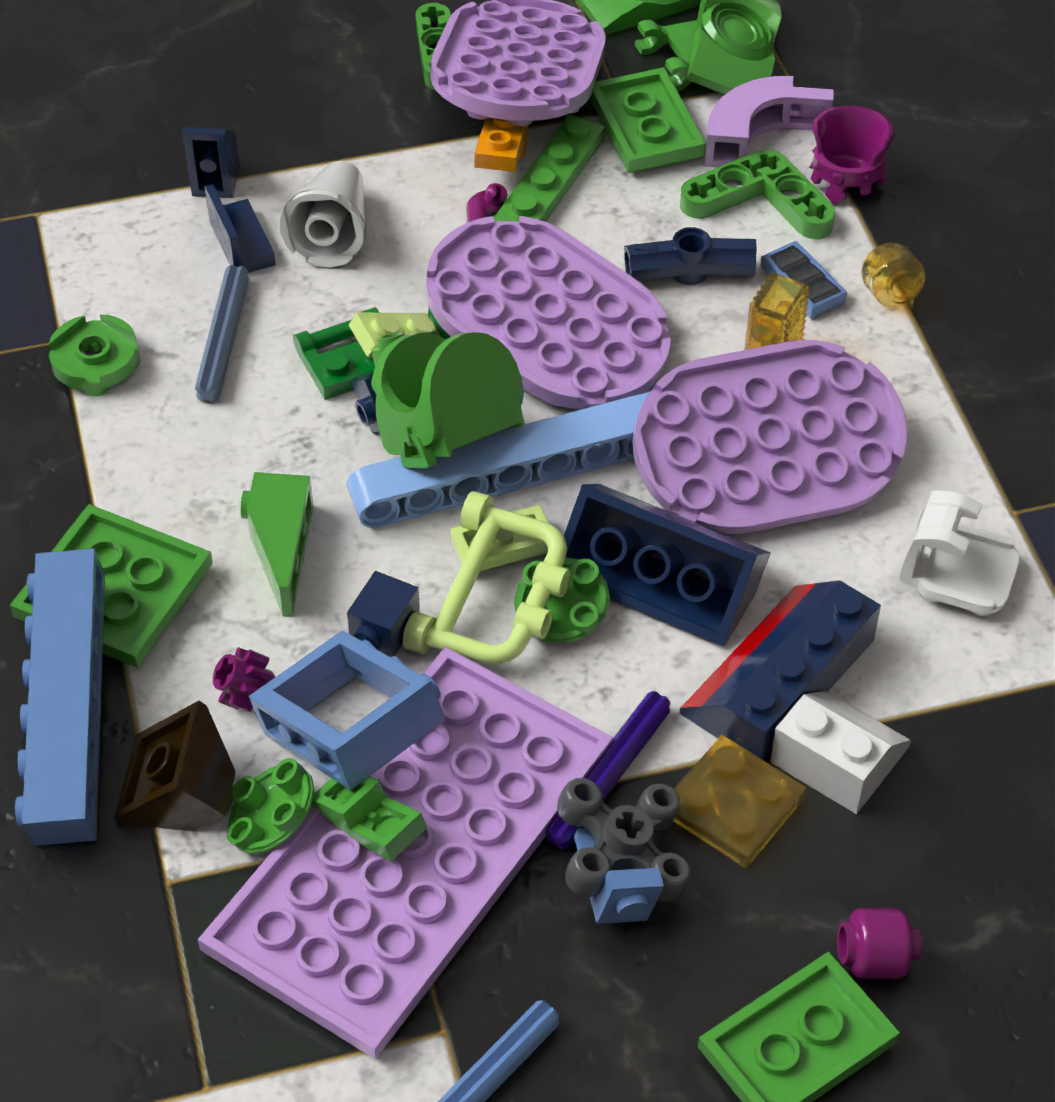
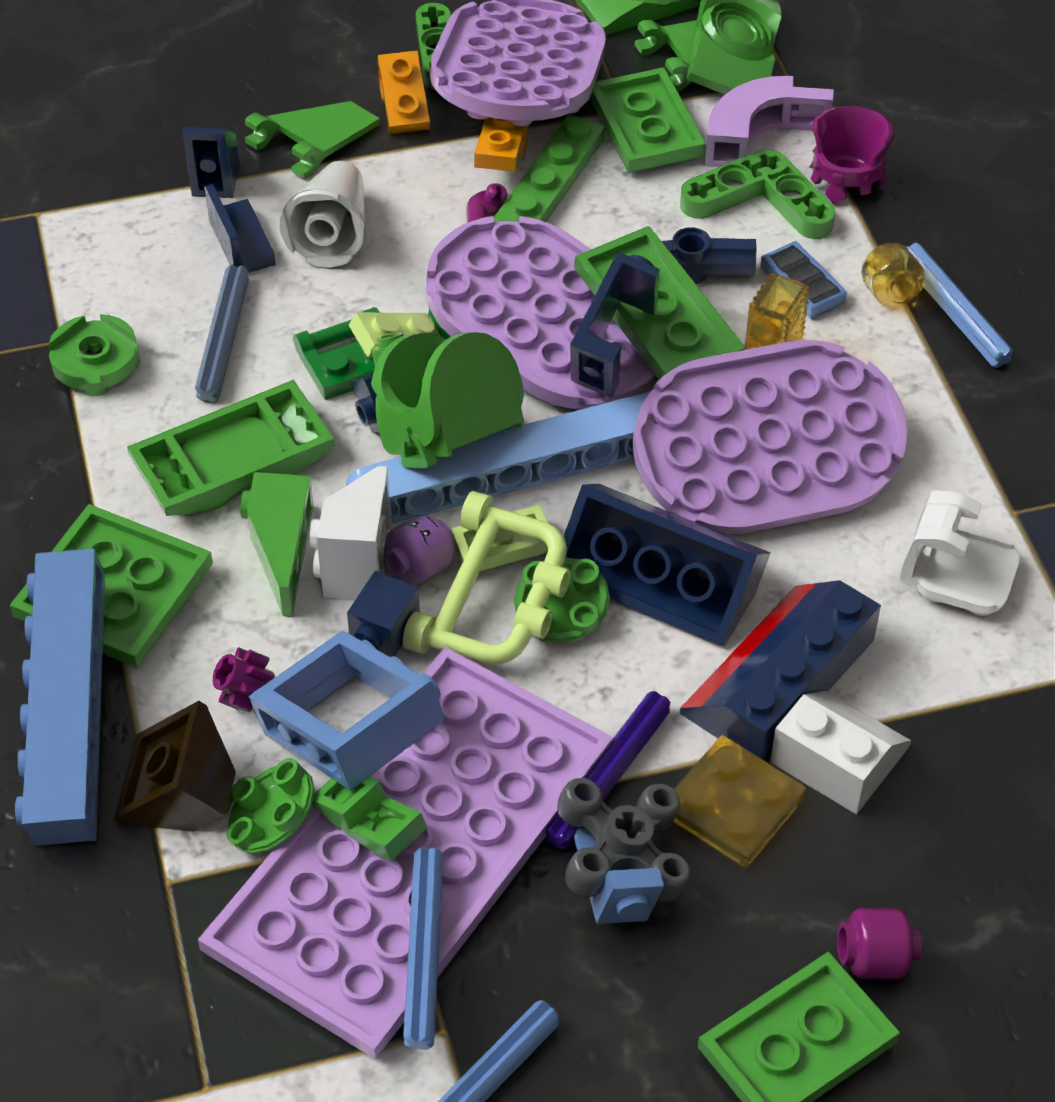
none -> bright green slope [127,379,335,516]
none -> bright green flag [245,101,380,179]
none -> white slope [310,466,392,600]
none -> light orange plate [378,50,430,134]
none -> medium lavender head [384,515,455,585]
none -> medium blue axle [403,847,443,1050]
none -> dark blue panel [570,252,660,398]
none -> bright green plate [573,226,746,380]
none -> medium blue axle [901,243,1013,368]

